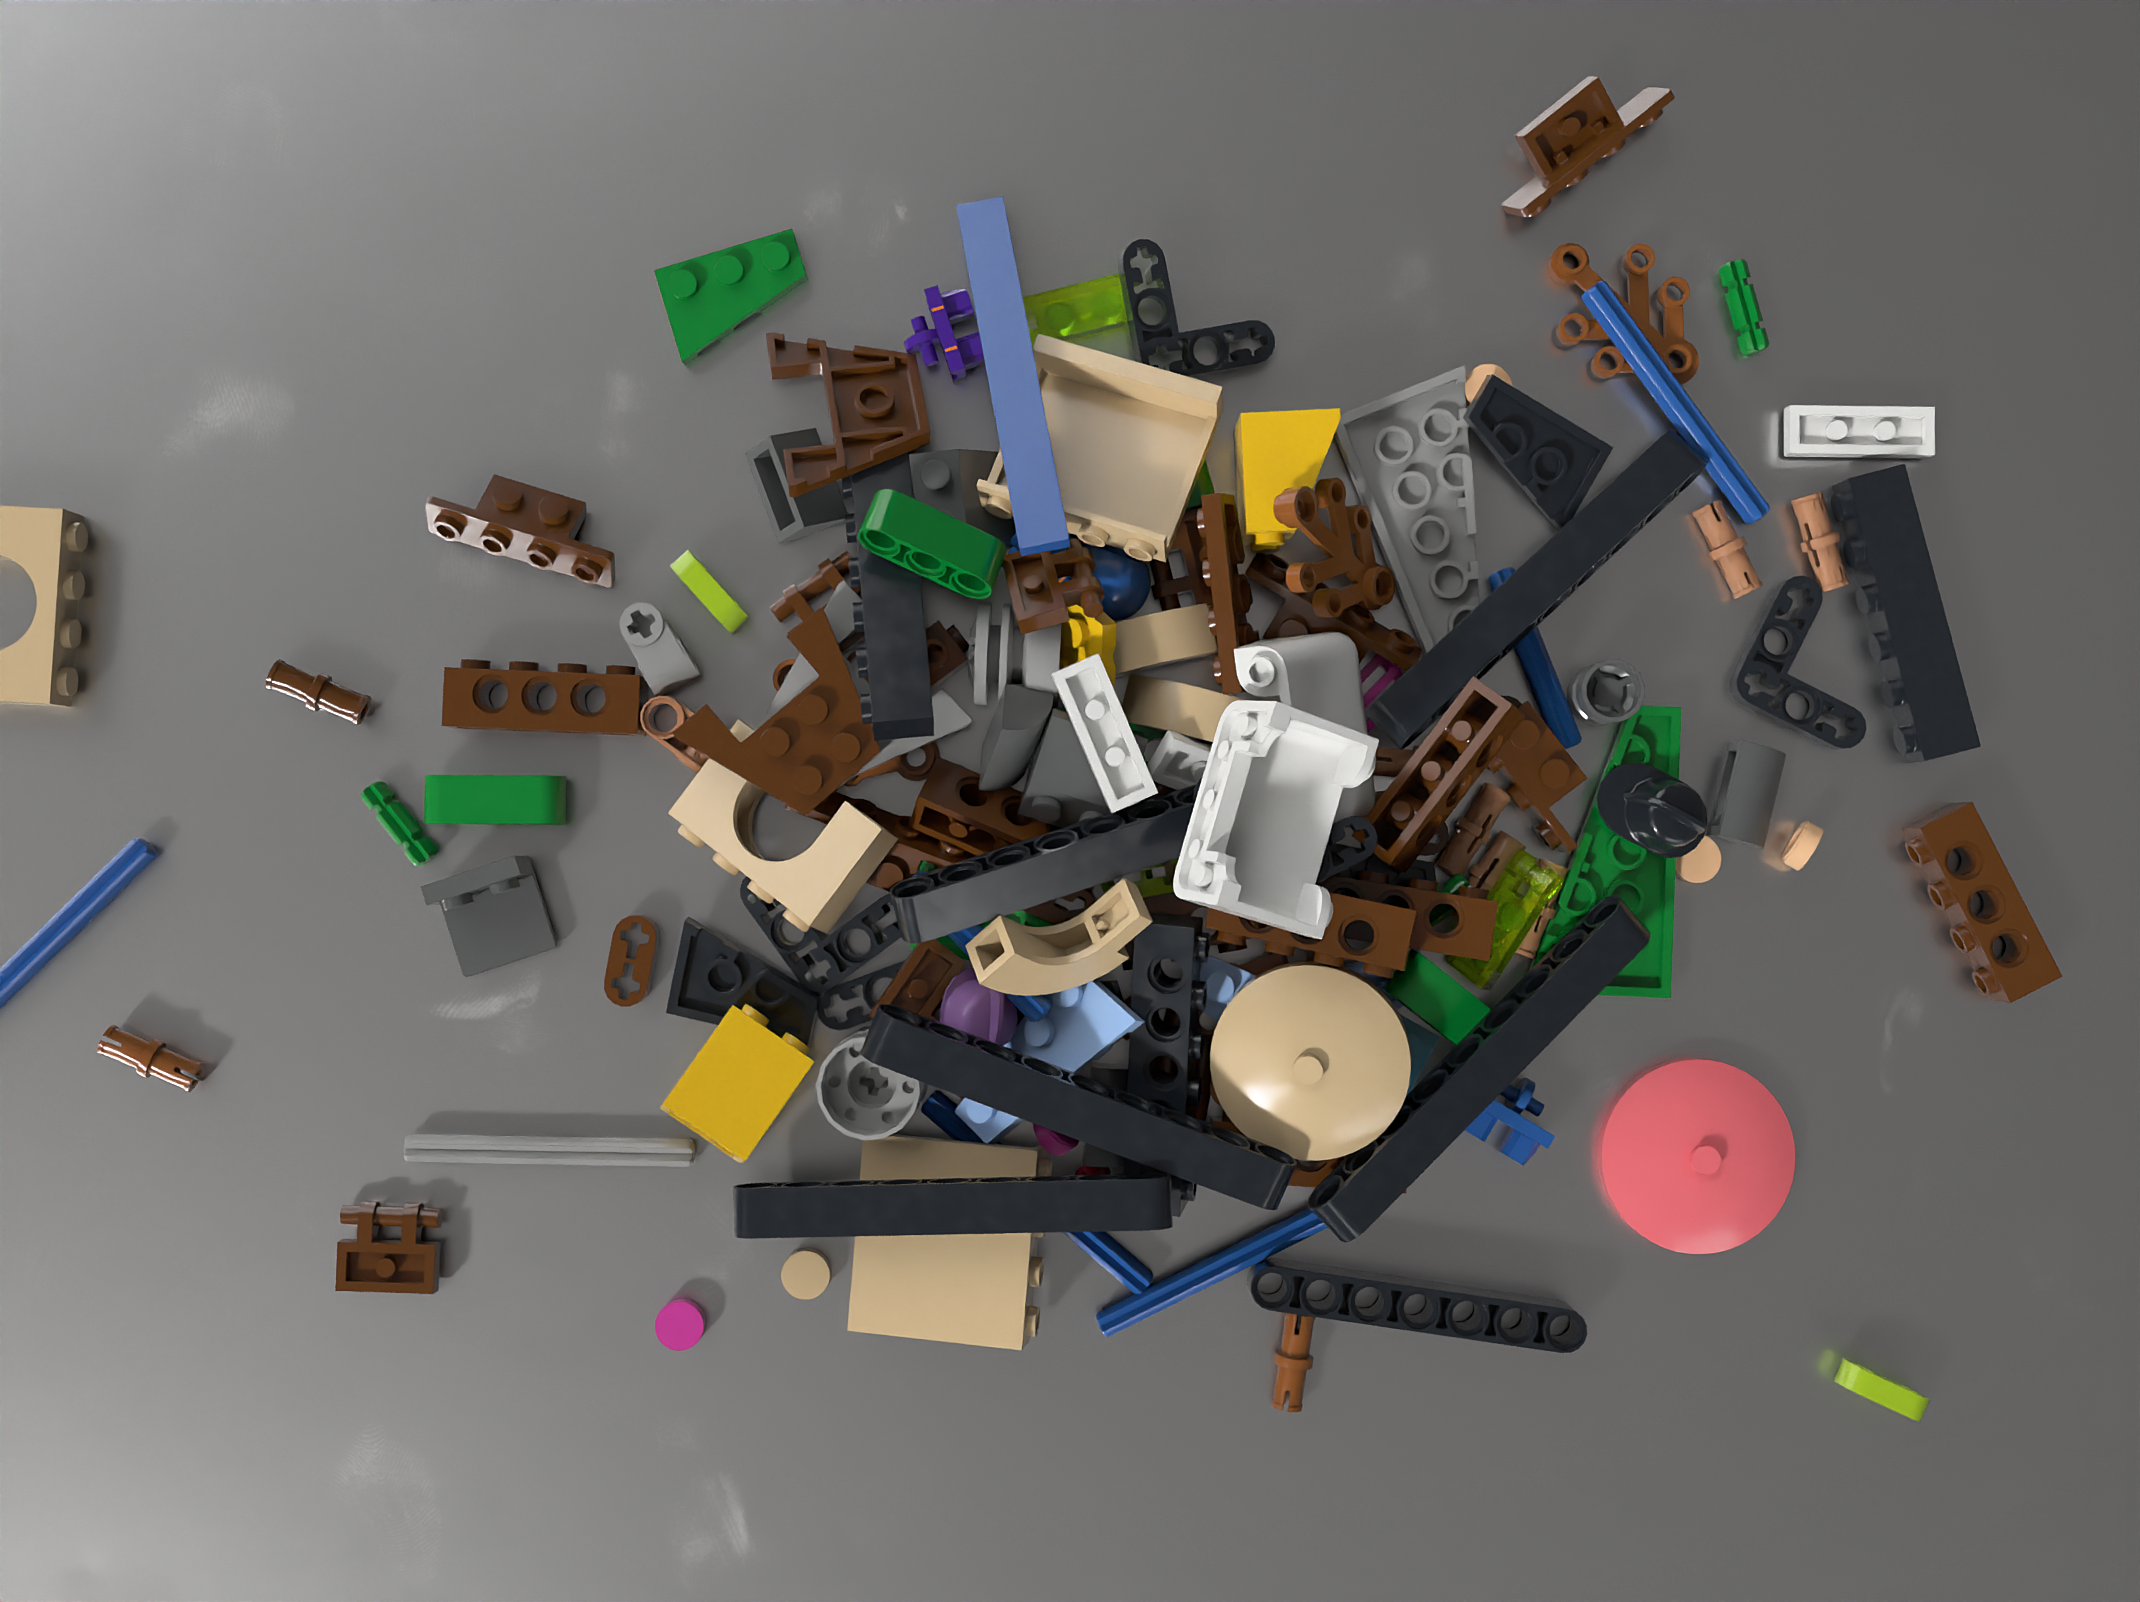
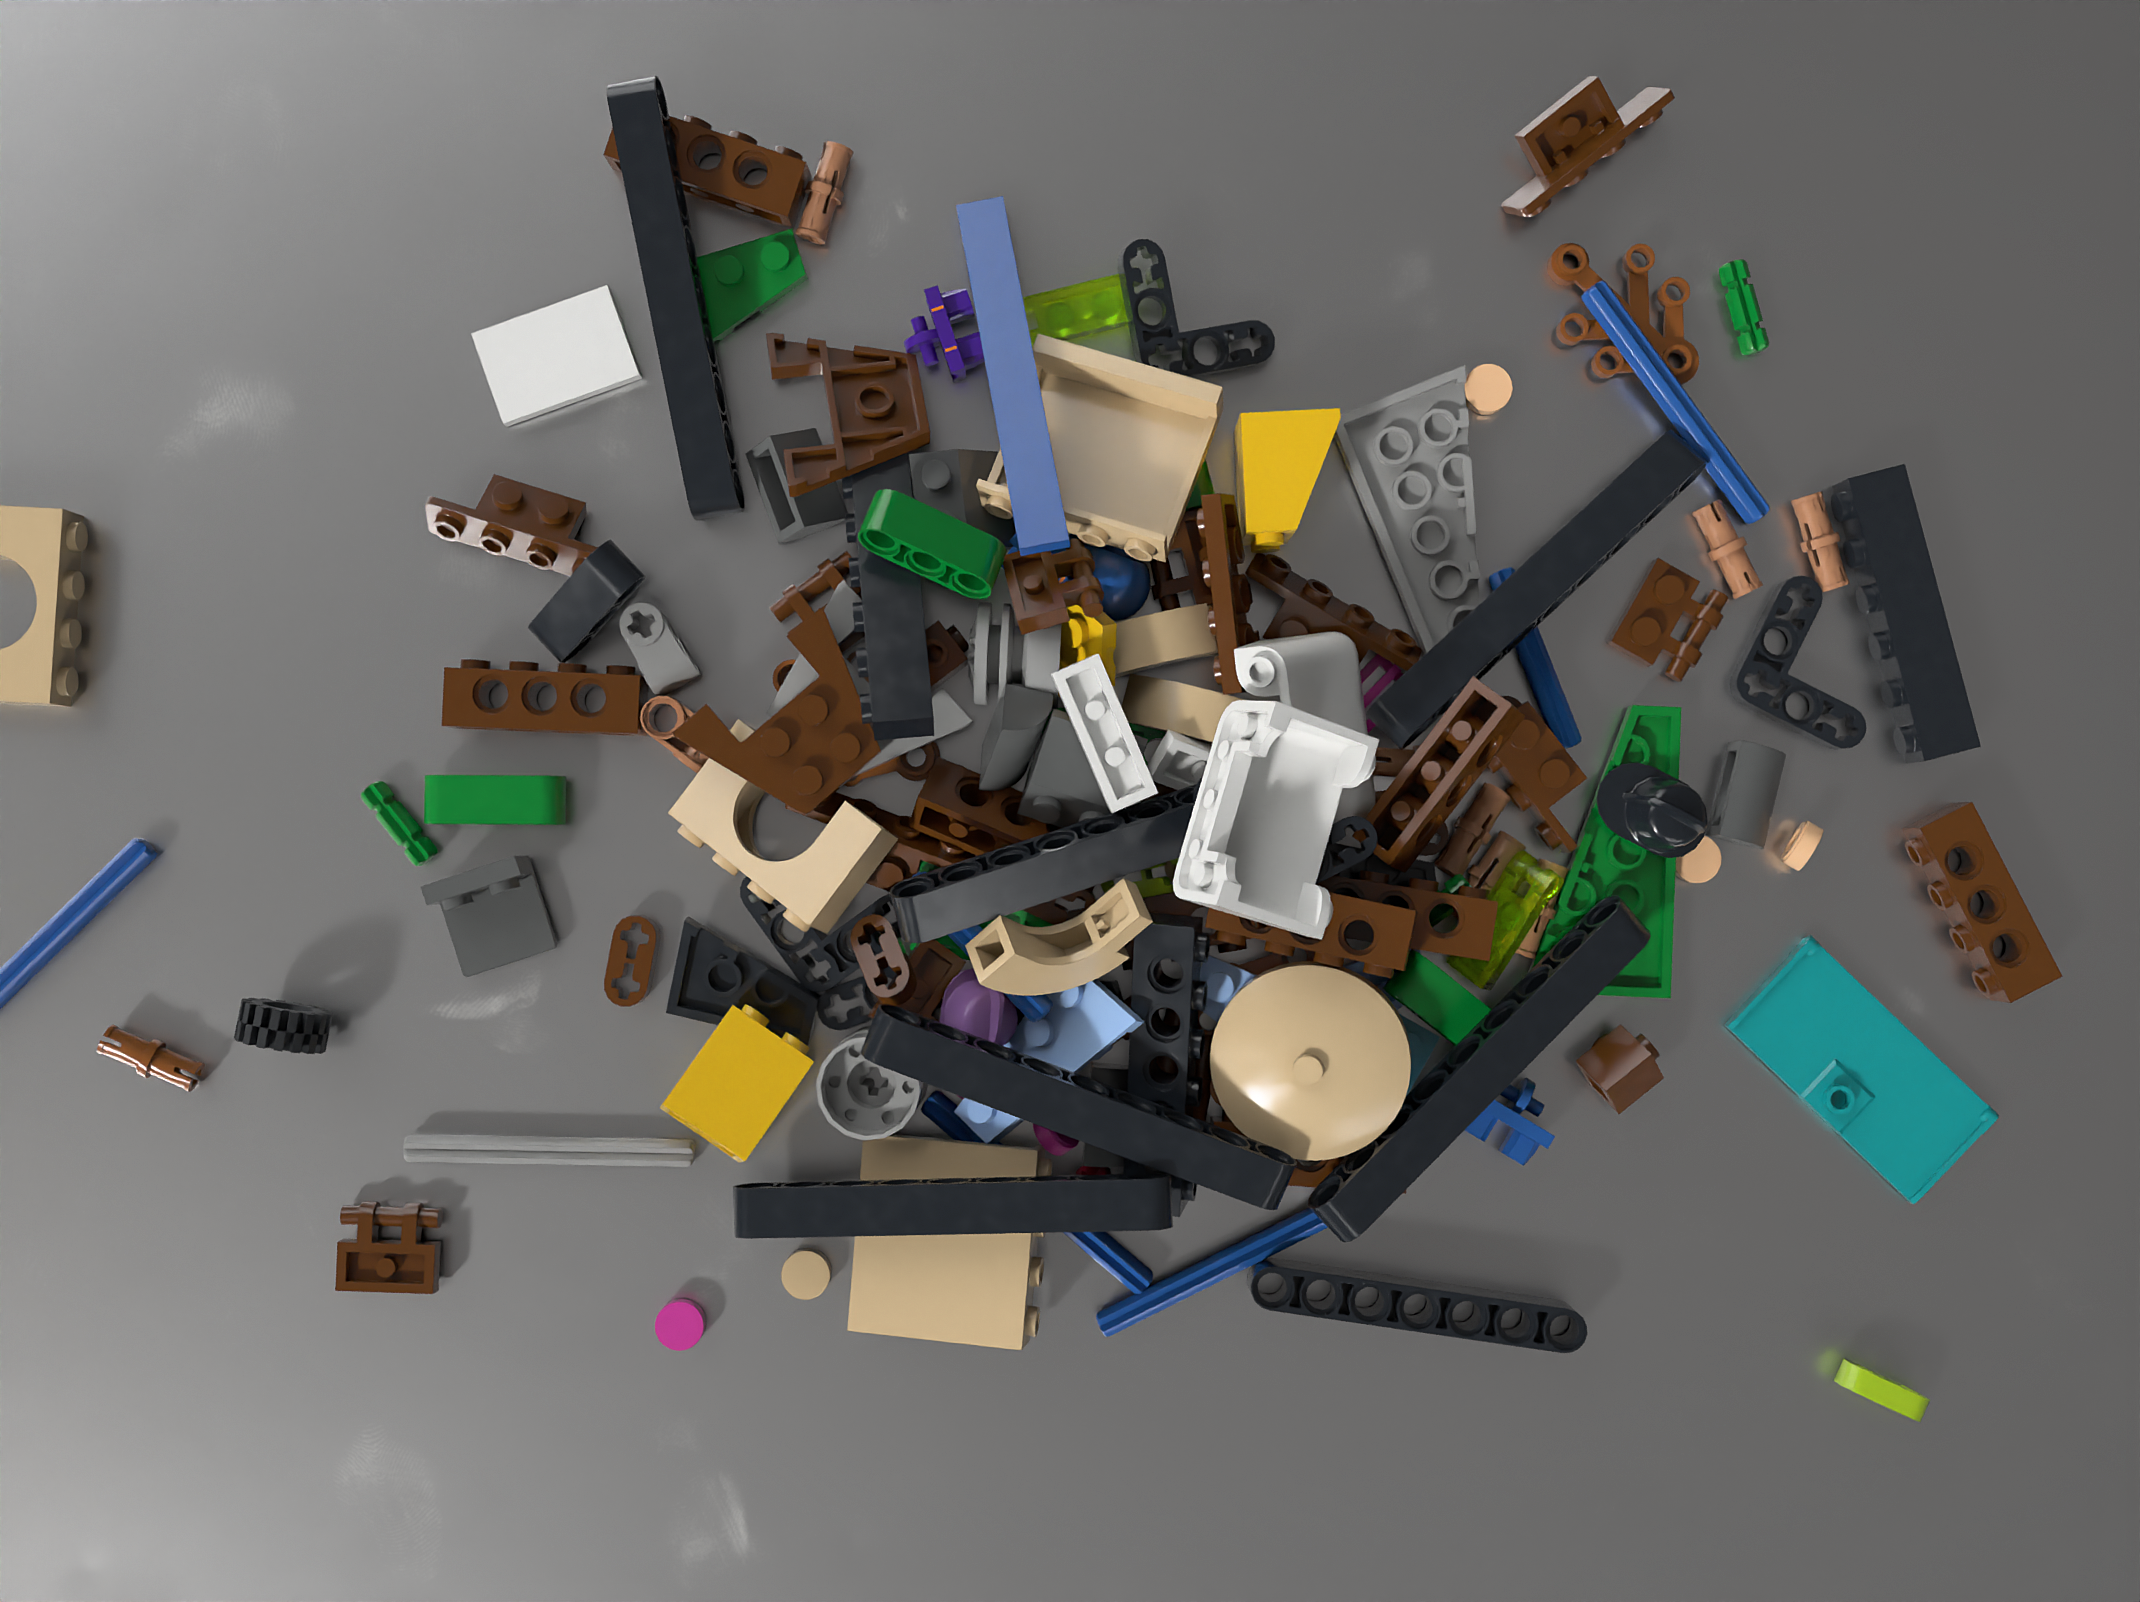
reddish brown pin [266,659,372,725] -> none
lime beam [670,550,750,634] -> none
dark orange pin [1271,1313,1316,1412] -> none
dark orange plant [1273,478,1395,618] -> none
black wing [1463,374,1614,531] -> none
dark grey wheel [1567,659,1645,726] -> none
coral dish [1597,1058,1796,1254] -> none
white plate [1784,405,1935,458] -> none
none -> black tyre [234,998,333,1054]
none -> white tile [471,285,642,427]
none -> black beam [528,539,646,663]
none -> reddish brown brick [603,115,812,230]
none -> black beam [606,76,745,521]
none -> nougat pin [795,141,854,245]
none -> reddish brown beam [850,915,917,1006]
none -> reddish brown brick [1576,1024,1664,1114]
none -> reddish brown plate [1607,558,1729,682]
none -> teal door [1724,935,1999,1204]

